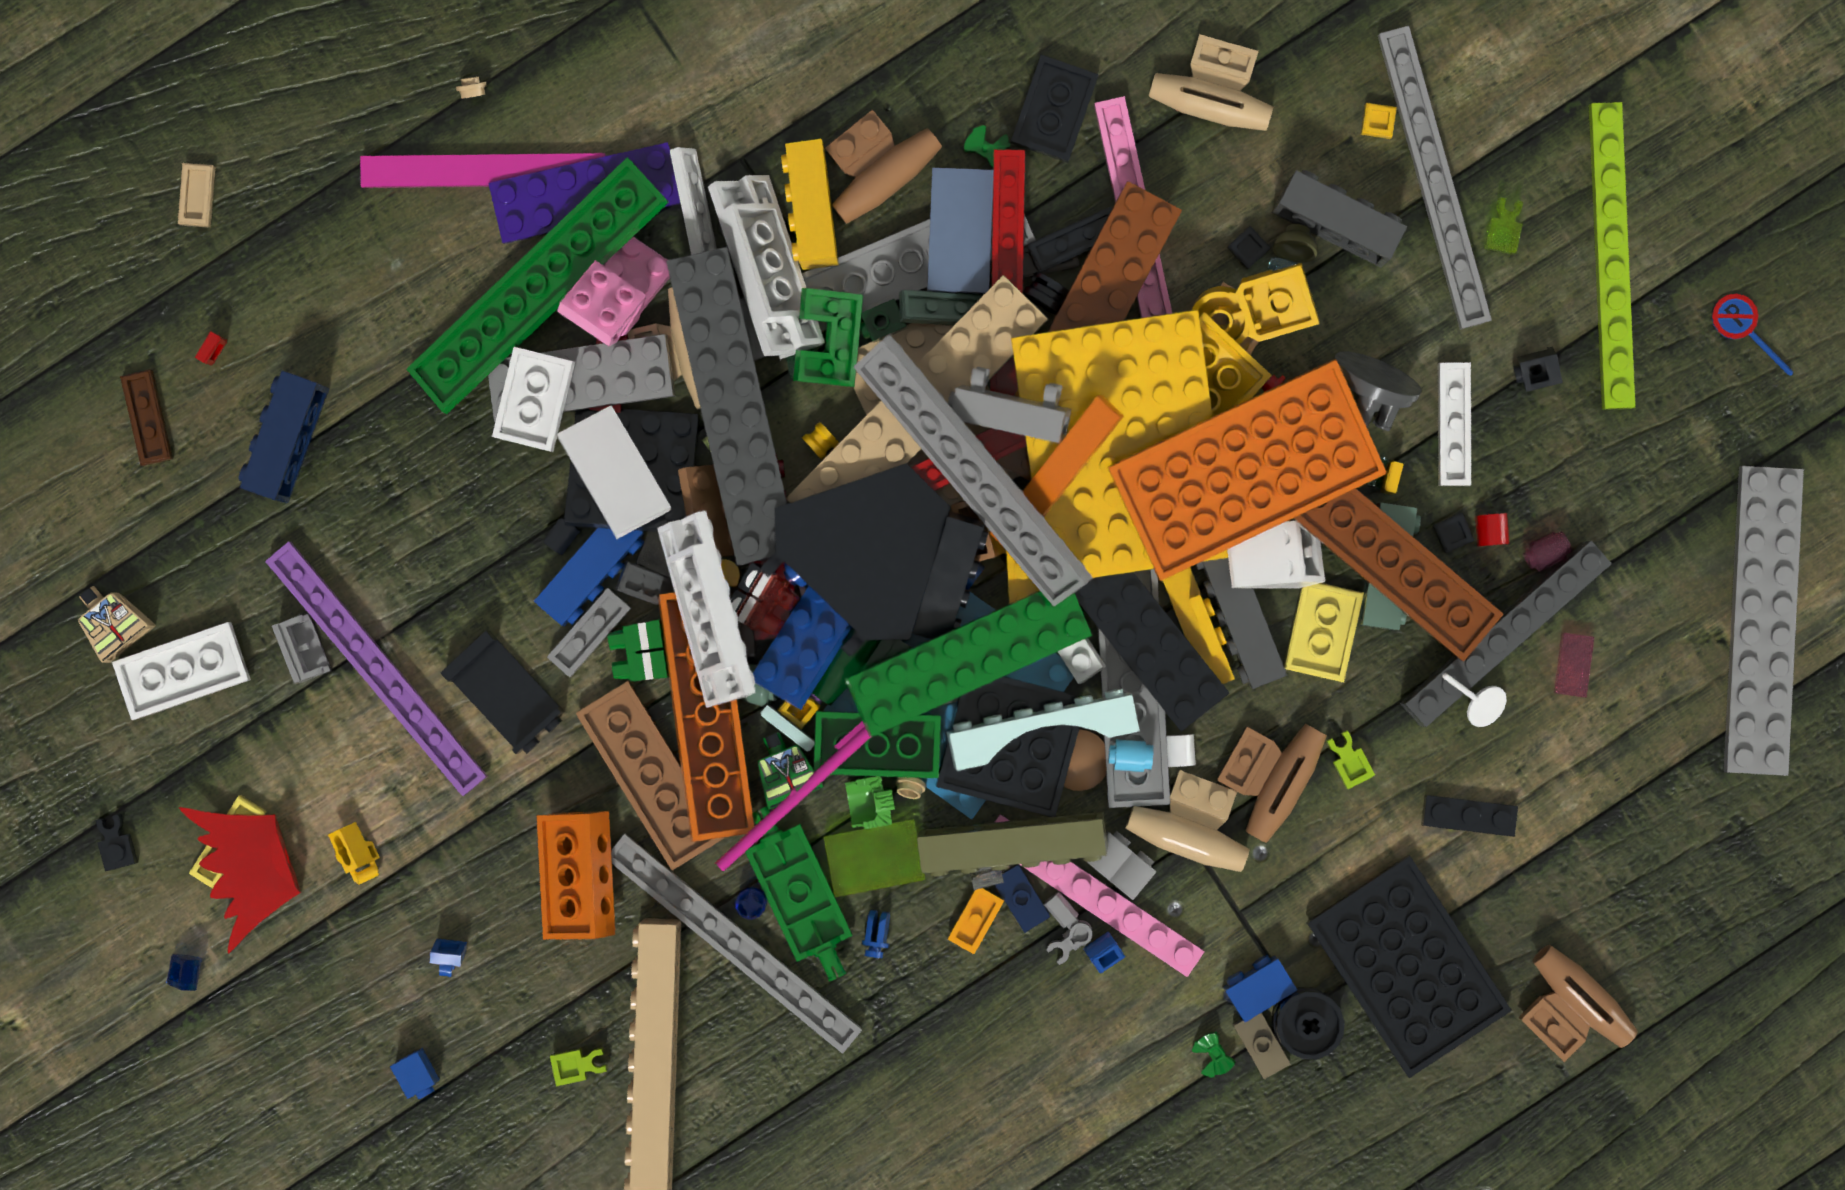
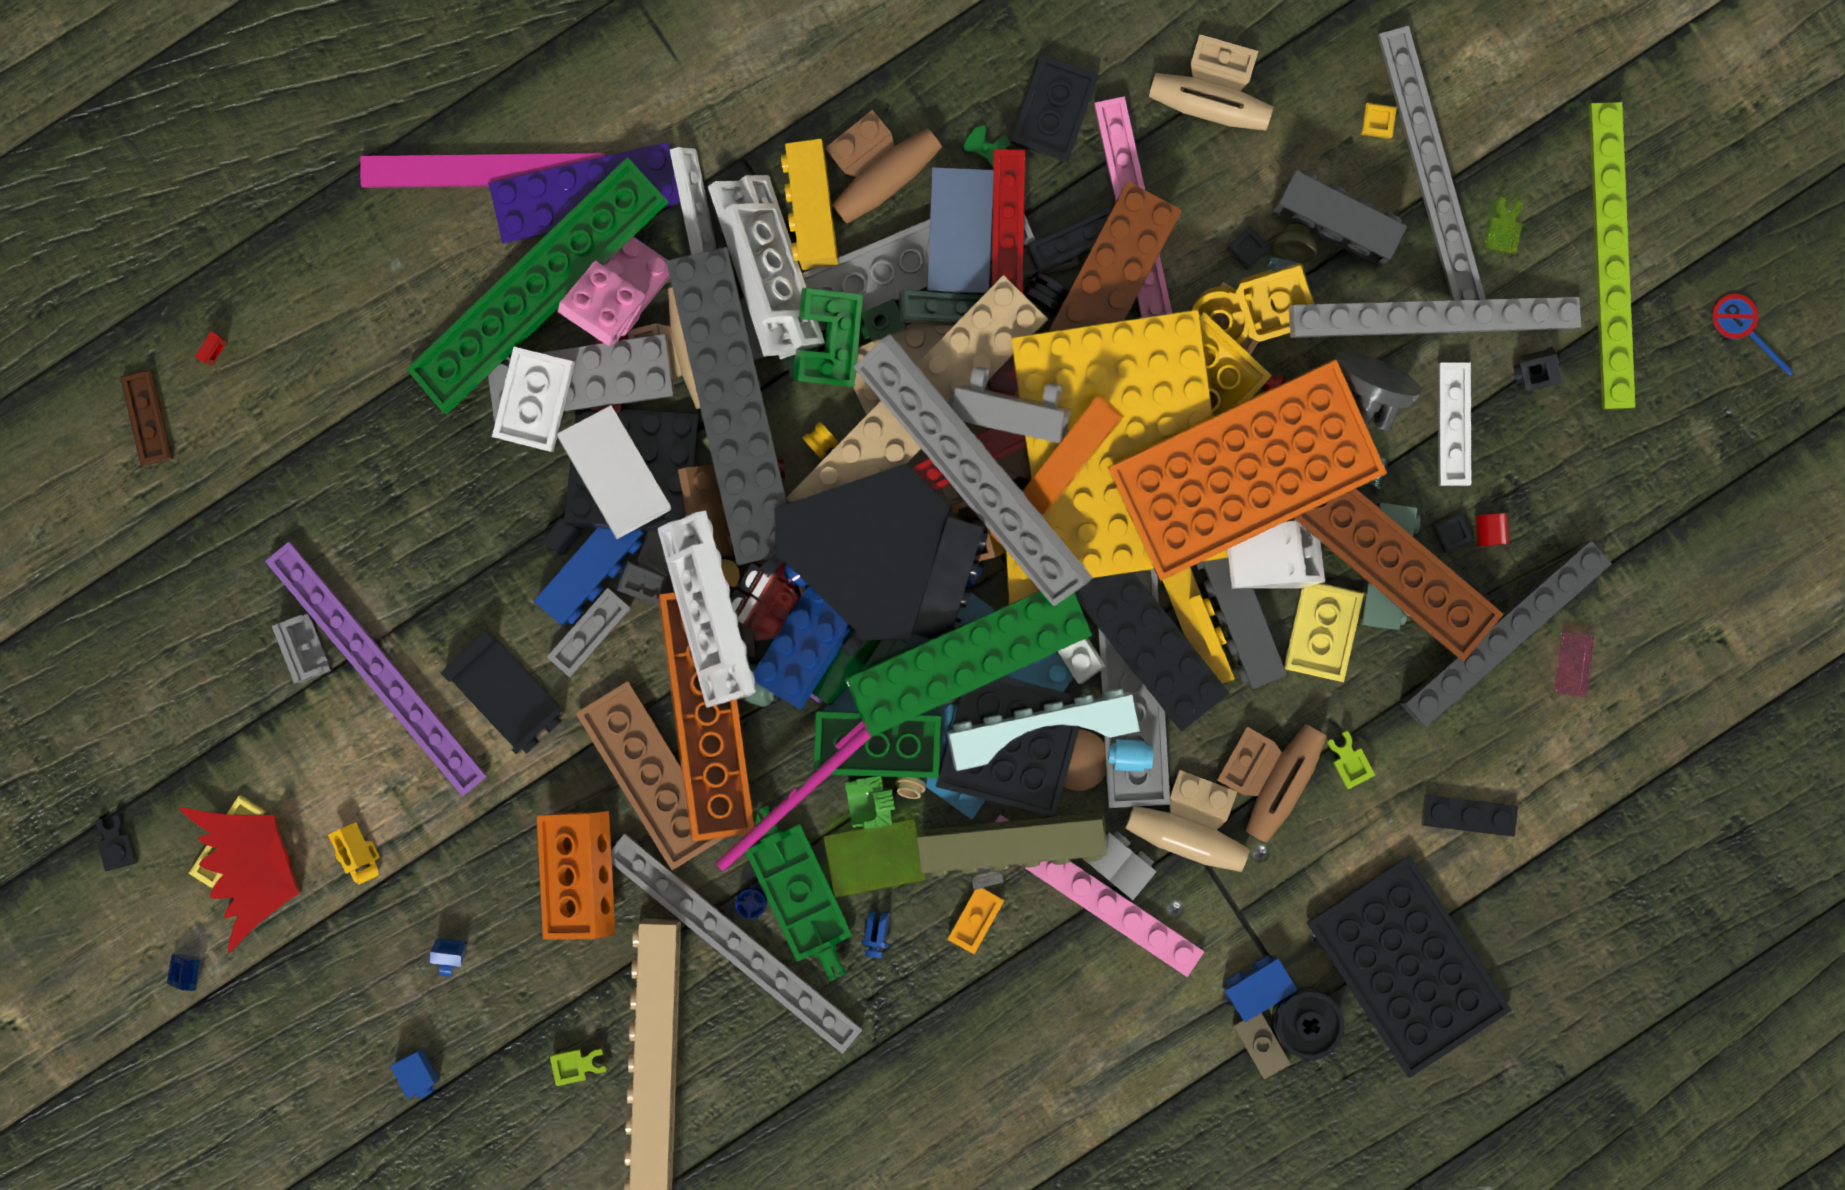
torso [78,586,156,663] -> none
white plate [112,622,251,720] -> none
tan tile [178,163,216,227] -> none
dark blue brick [239,371,330,503] -> none
tan plate [456,76,487,98] -> none
green hips [607,620,669,681] -> none
torso [758,731,824,809] -> none
light aqua tile [761,705,815,751] -> none
yellow brick [777,697,820,730] -> none
dark blue plate [992,864,1050,933] -> none
light grey bar [1043,891,1092,965] -> none
blue brick [1083,931,1125,973] -> none
white brick [1166,734,1196,767] -> none
green piece [1192,1031,1236,1078] -> none
yellow tile [1380,461,1404,495] -> none
white piece [1443,673,1507,727] -> none
medium nougat plate [1519,945,1638,1062] -> none
clear pink brick [1523,531,1572,572] -> none
light grey plate [1724,466,1804,776] -> none
none -> light grey plate [1289,297,1581,338]

